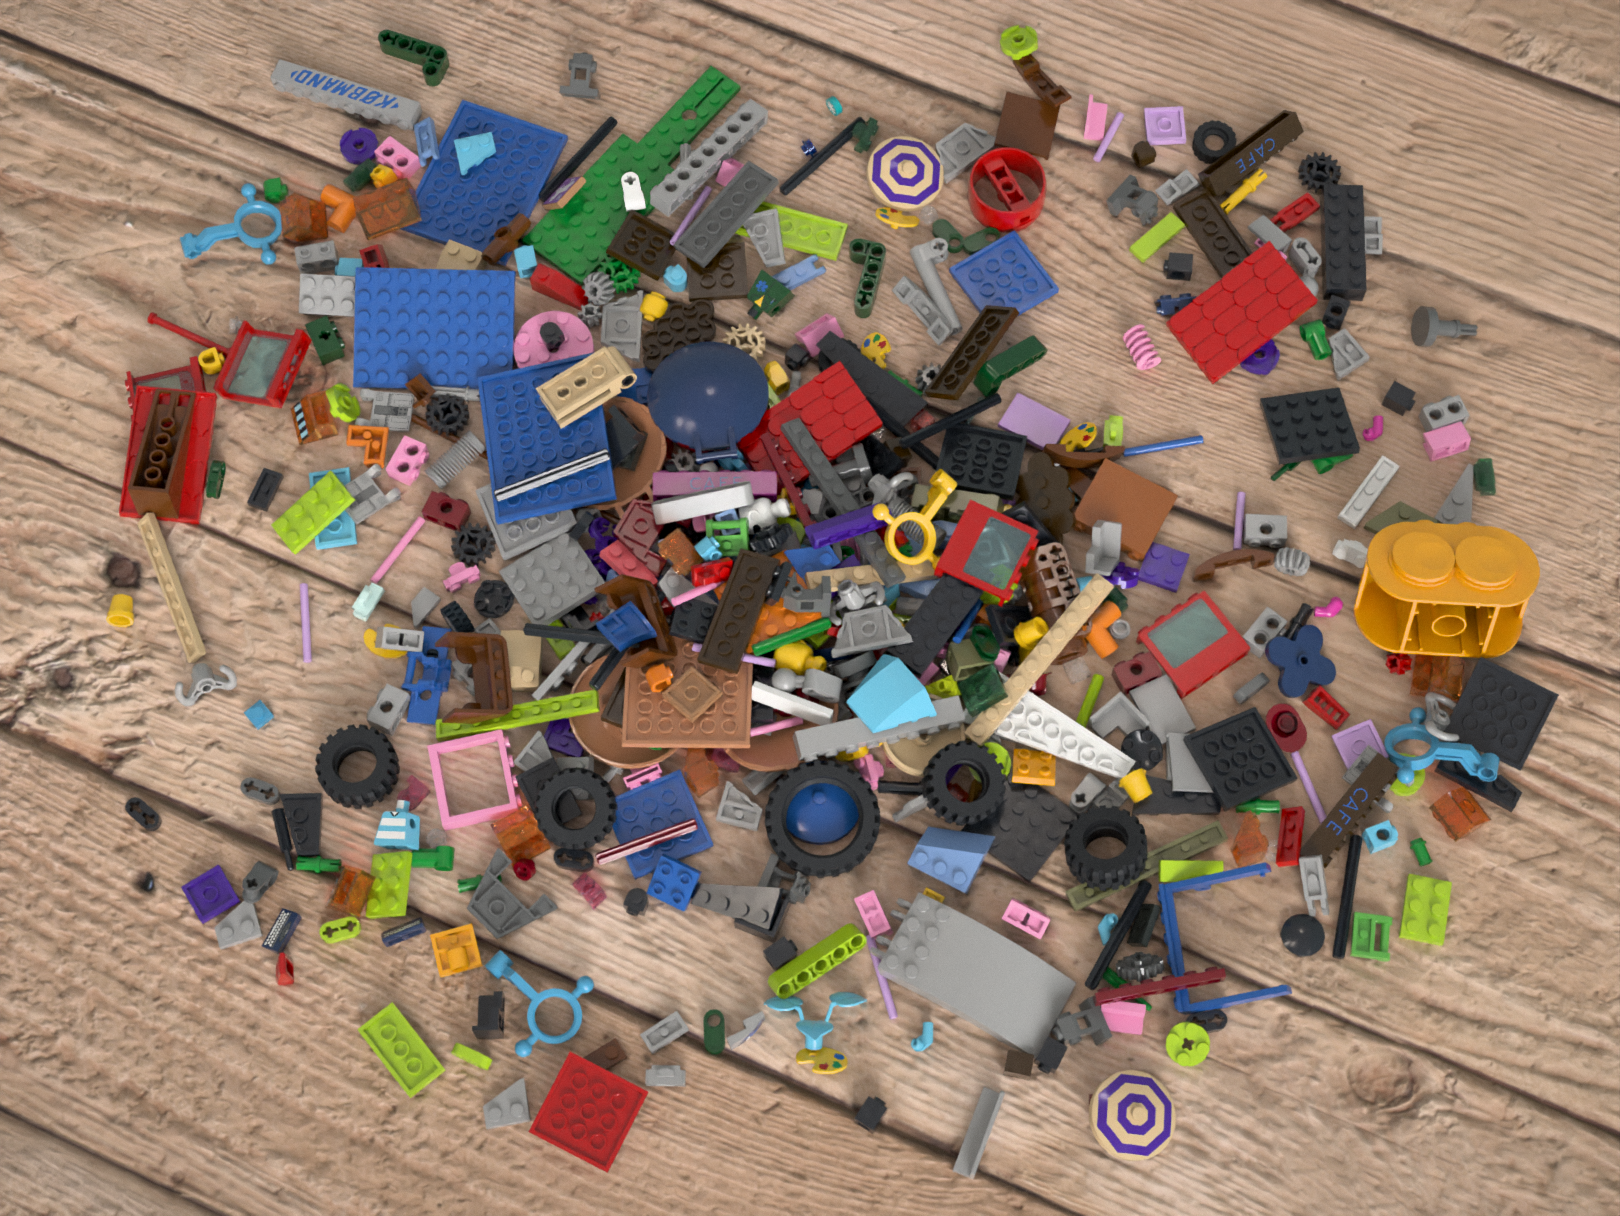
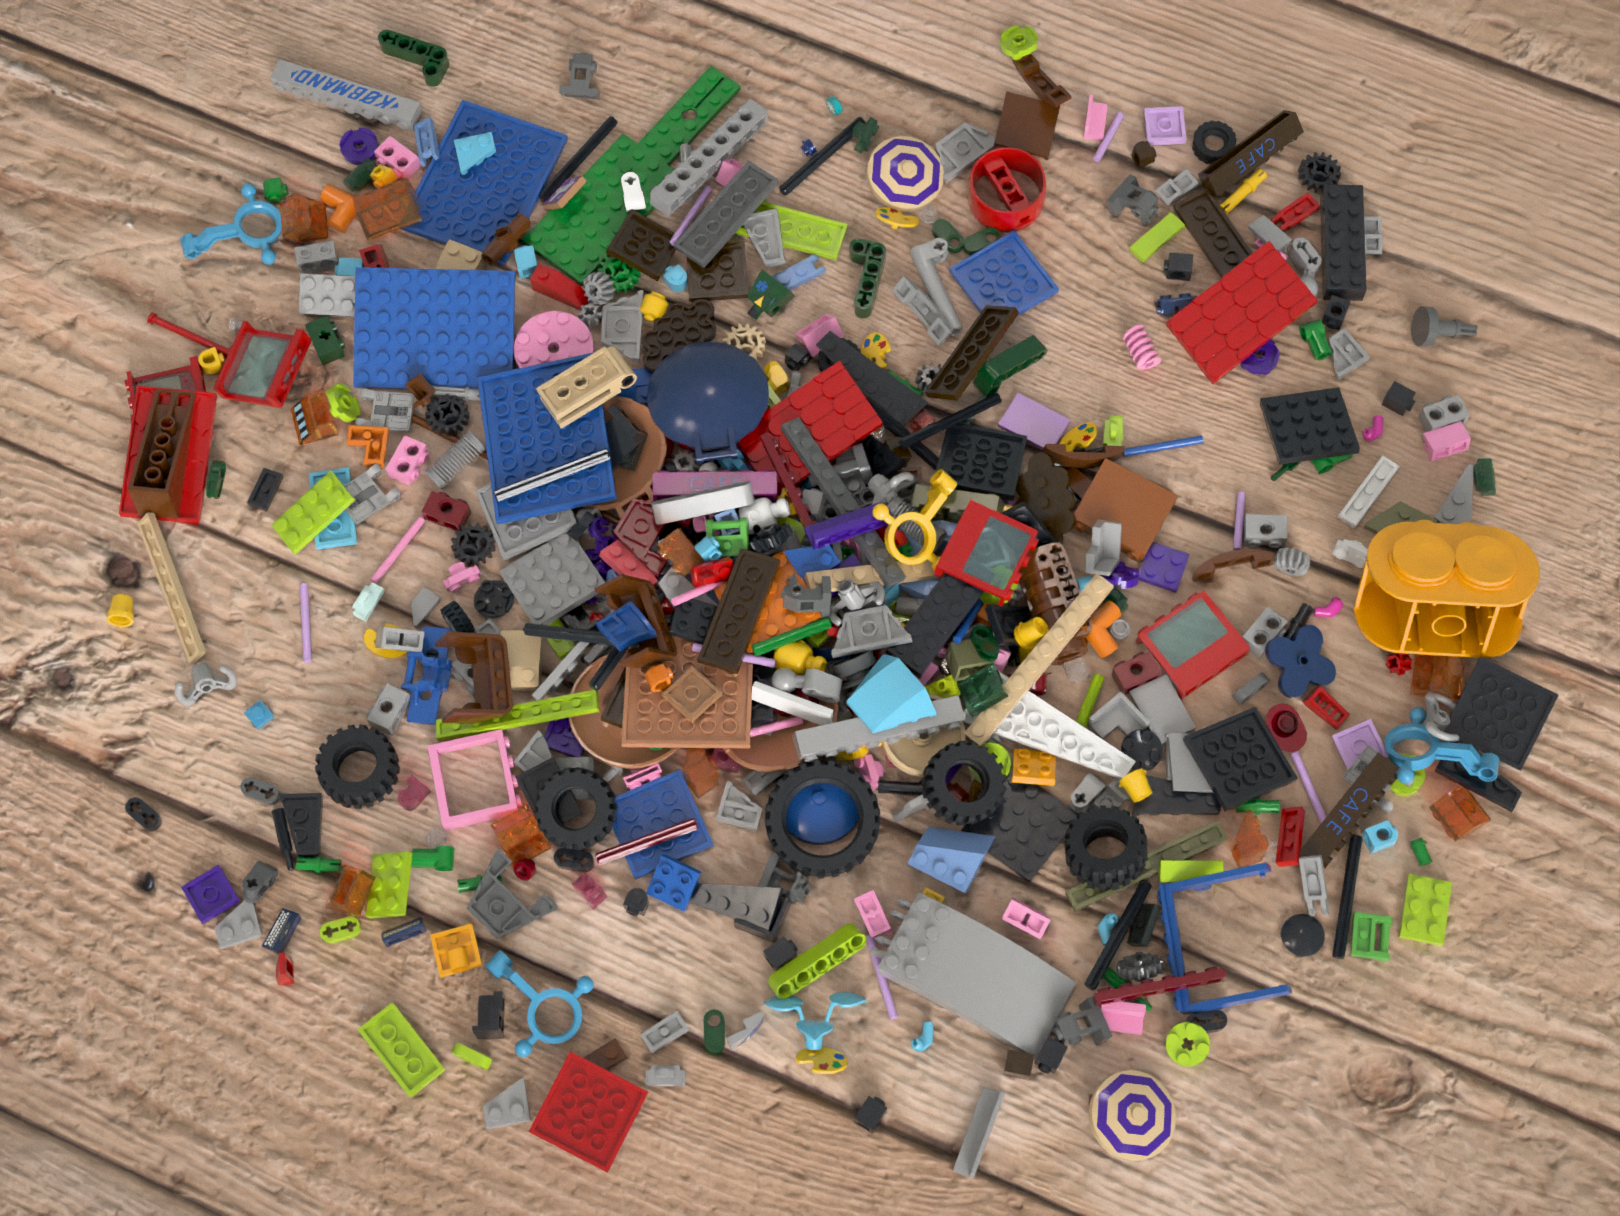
medium azure torso [374,800,420,850] -> none
black plate [540,322,565,350] -> none
black plate [764,561,793,606] -> none

